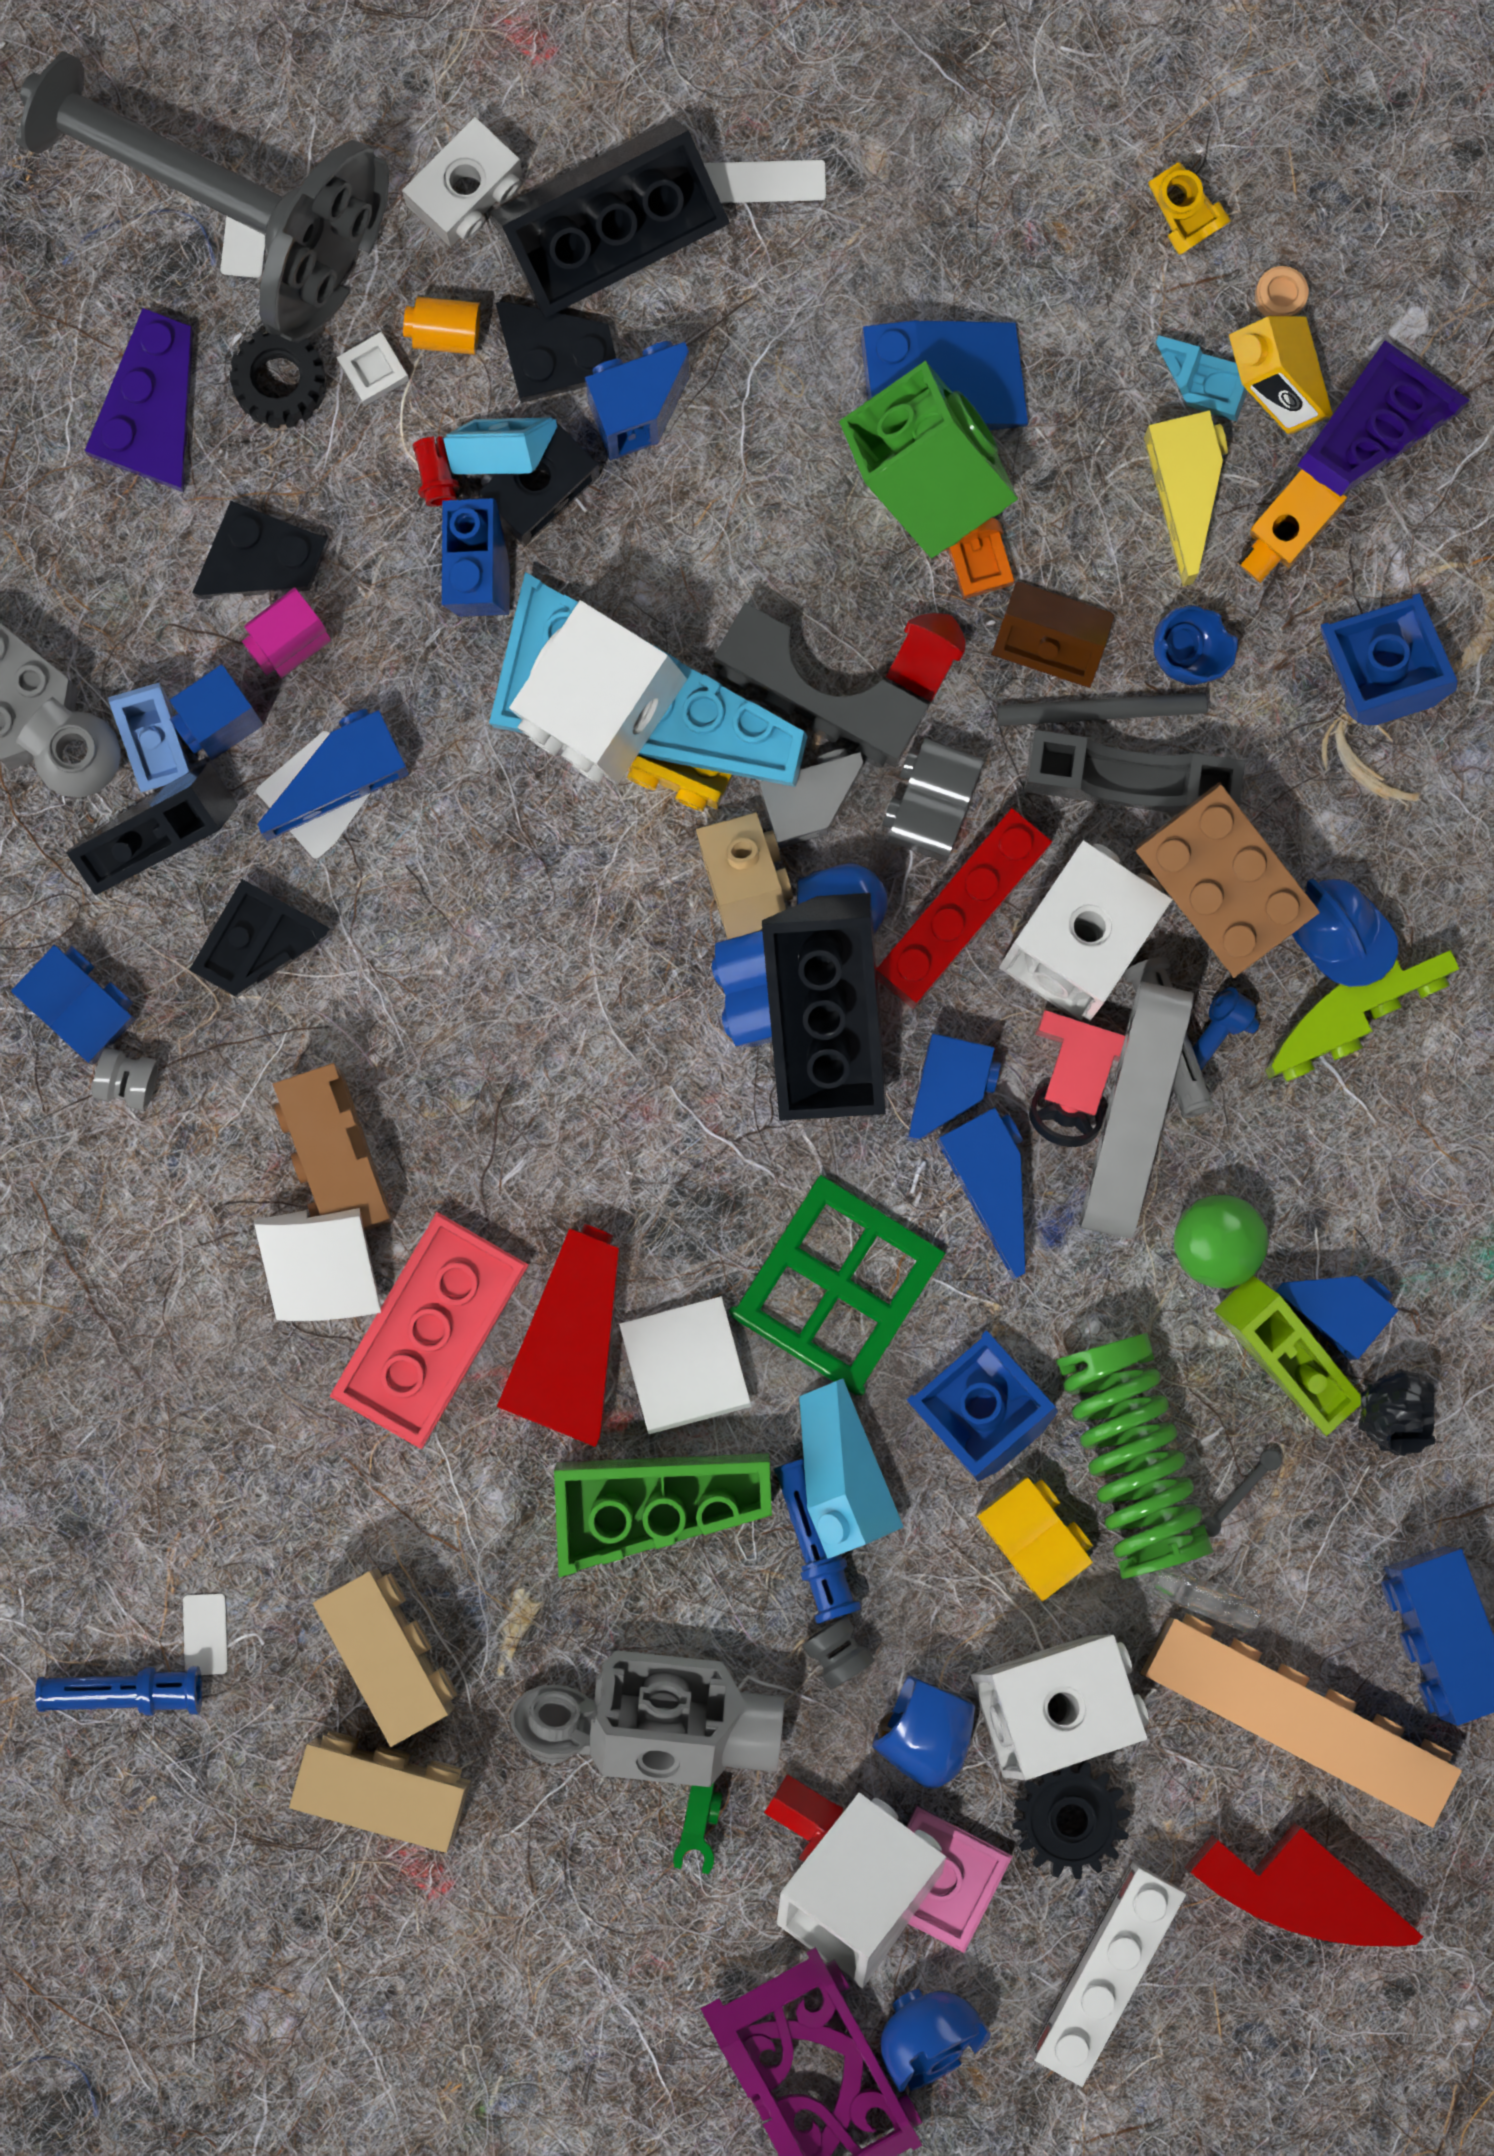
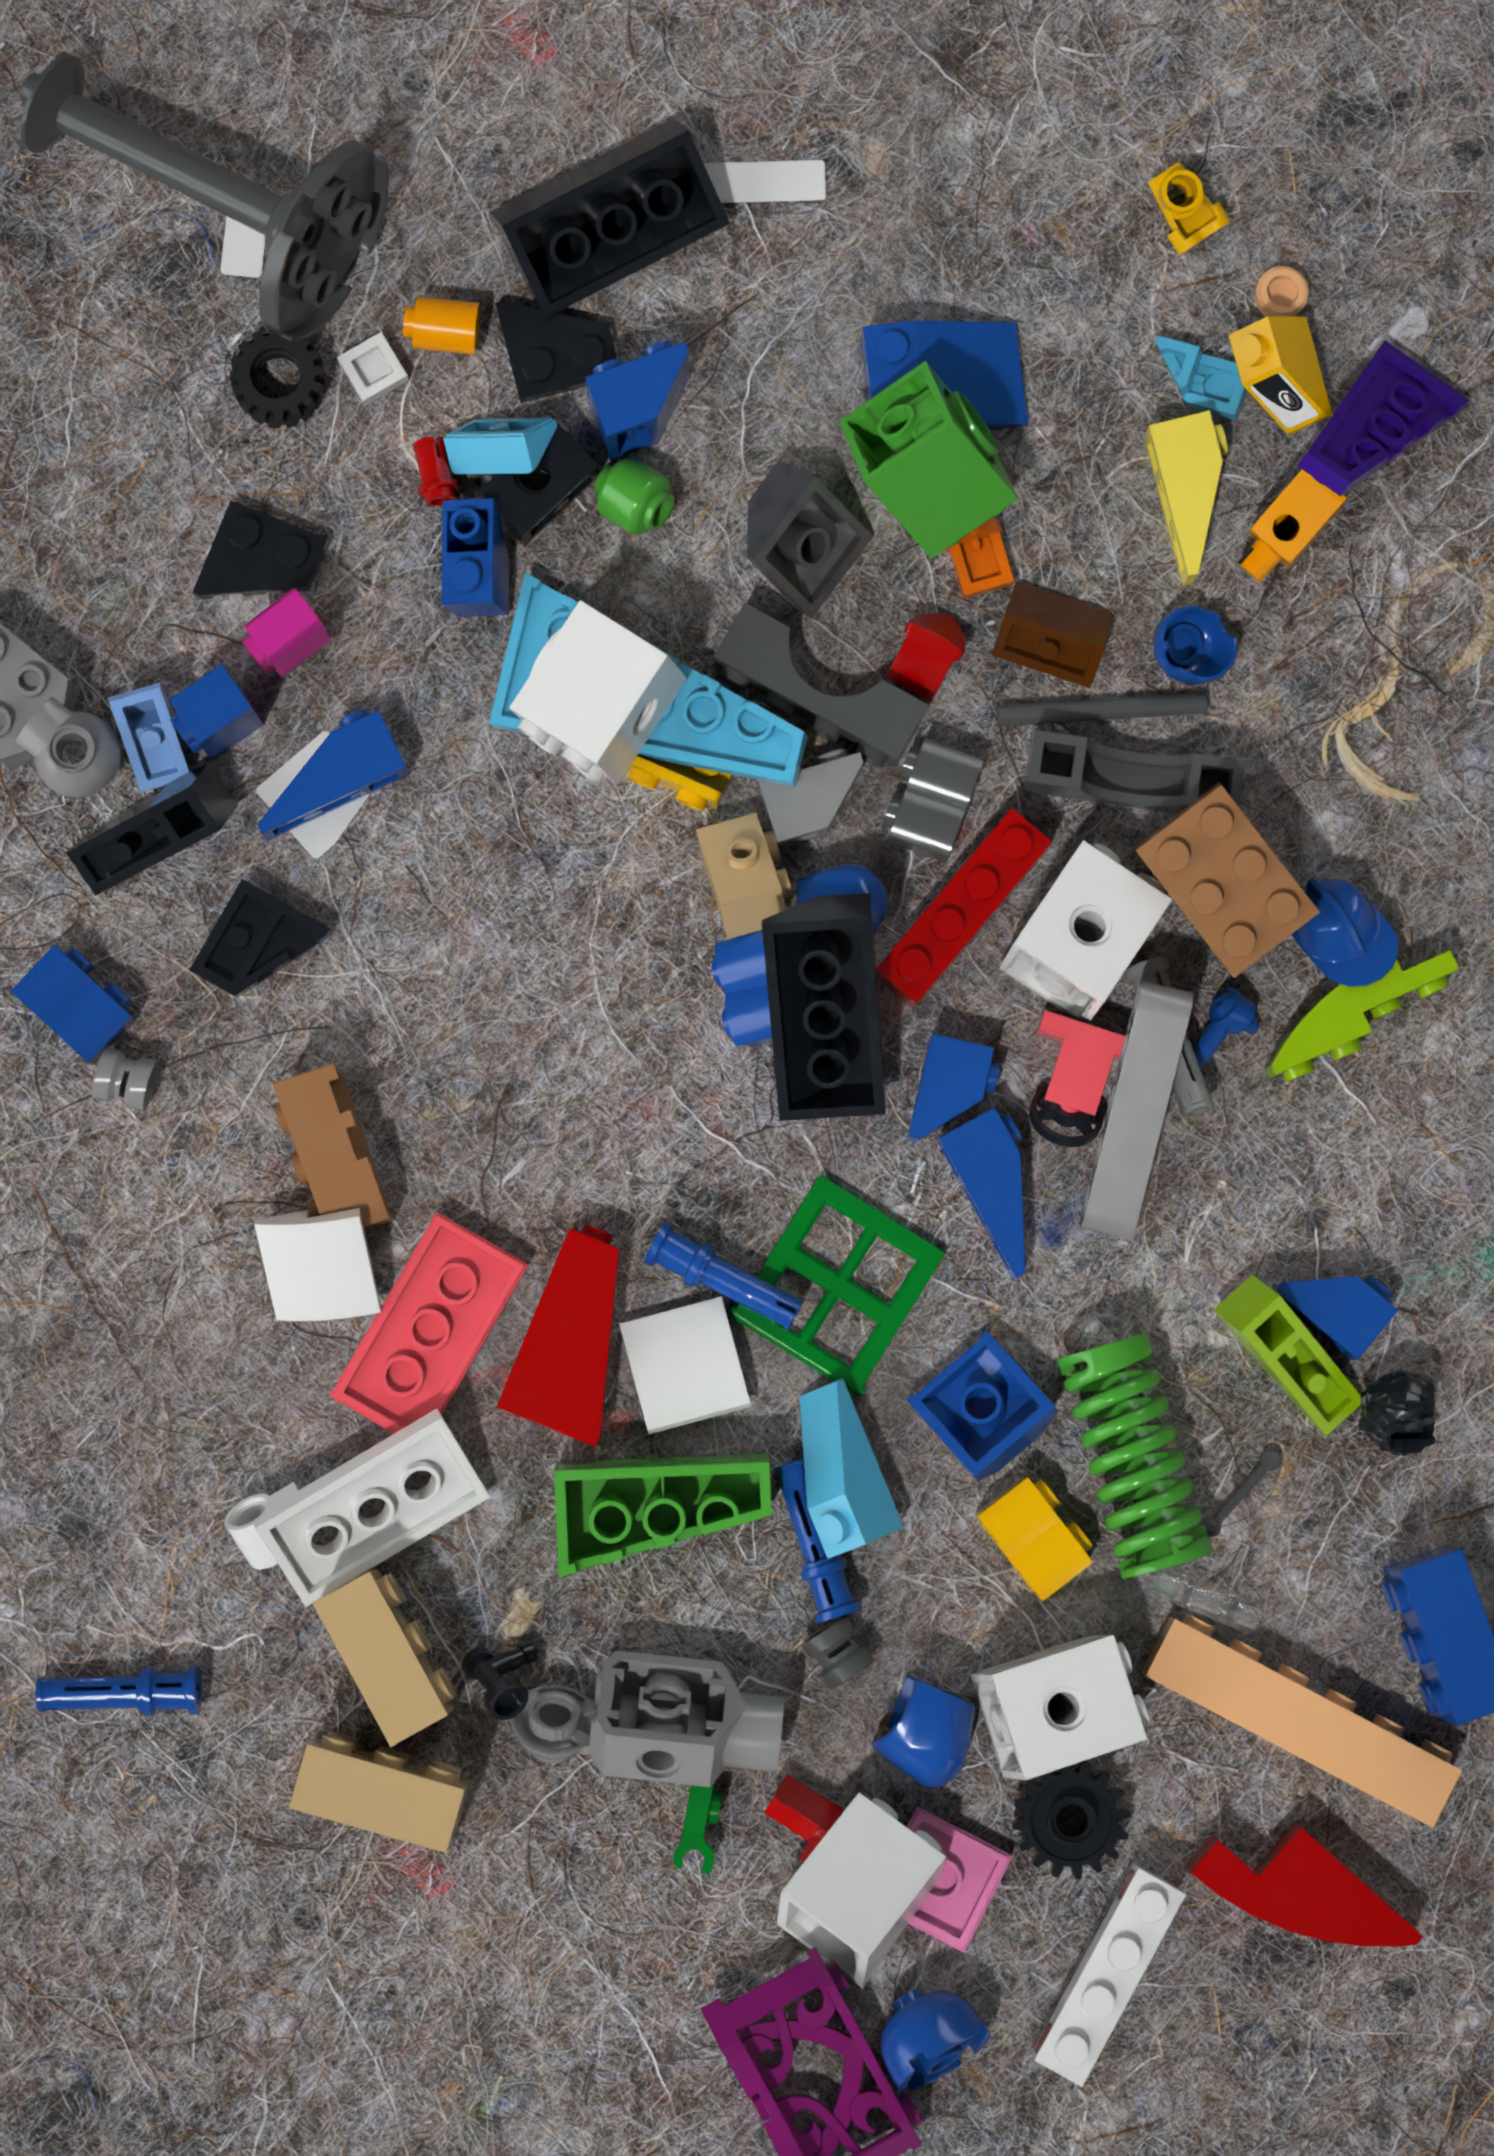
dark purple wing [84,308,194,493] -> none
white sticker [183,1594,227,1675] -> none
white brick [402,117,523,248] -> none
bright green piece [1174,1194,1269,1289] -> none
blue slope [1320,593,1458,725] -> none
none -> white hinge [224,1409,490,1607]
none -> black piece [462,1641,538,1720]
none -> bright green head [594,457,675,535]
none -> blue pin [644,1221,804,1330]
none -> flat silver slope [747,461,873,619]

